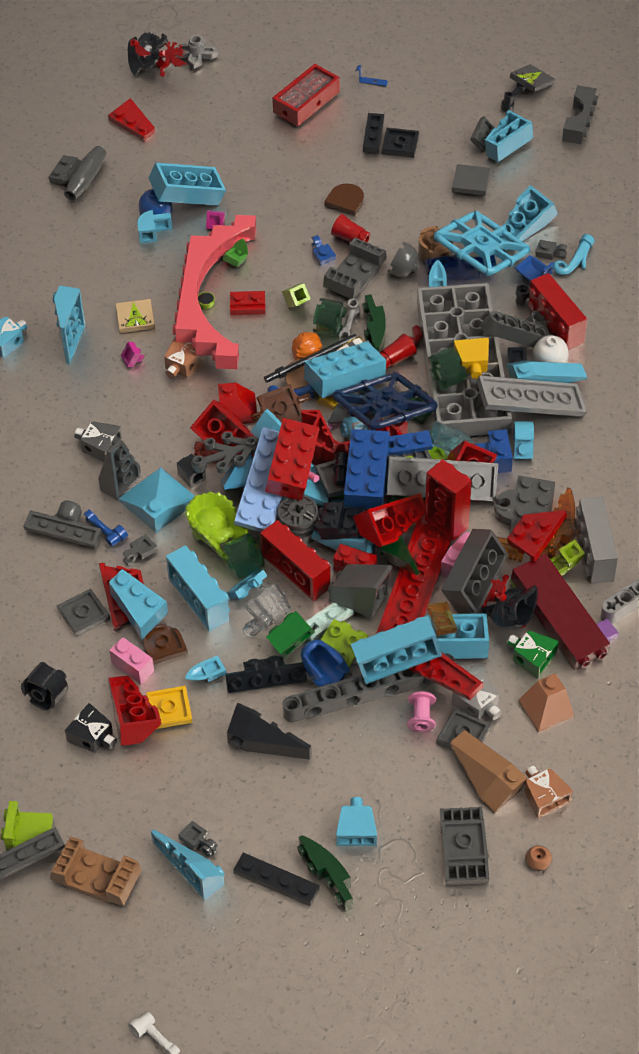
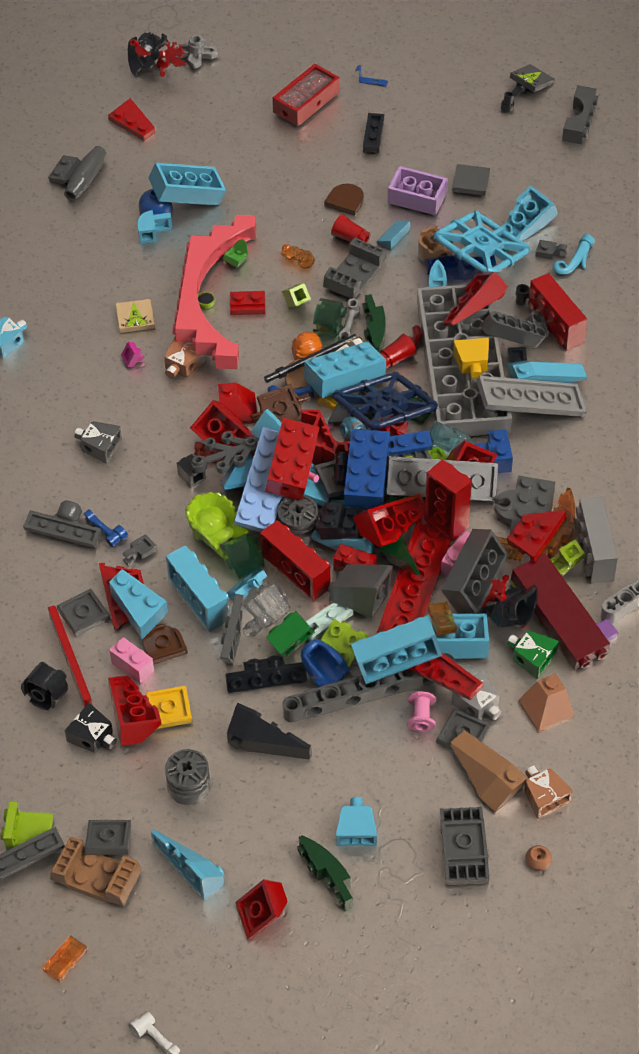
medium azure slope [53,285,85,364] -> none
dark grey wedge [98,440,141,501] -> none
medium azure slope [118,467,195,533] -> none
dark grey plate [178,821,218,857] -> none
medium azure plate [185,655,226,682] -> none
dark pink tile [206,210,225,229] -> none
black plate [233,852,320,907] -> none
blue plate [311,235,336,266] -> none
black tile [381,127,419,158] -> none
dark grey cylinder [387,242,420,278] -> none
clear green brick [427,347,467,391] -> none
dark grey plate [470,116,495,151] -> none
medium azure wedge [485,110,533,162] -> none
medium azure brick [513,421,534,459] -> none
blue piece [515,255,555,281] -> none
white cylinder [532,335,569,363] -> none
none -> clear orange plate [42,935,88,983]
none -> red tile [48,605,92,708]
none -> dark grey tile [85,820,131,855]
none -> dark grey wheel [165,749,211,805]
none -> dark grey wing [220,594,243,665]
none -> red slope [235,879,288,940]
none -> clear orange arm [281,244,315,269]
none -> medium azure slope [377,221,410,250]
none -> lavender brick [388,166,447,215]
none -> red wedge [442,272,508,326]

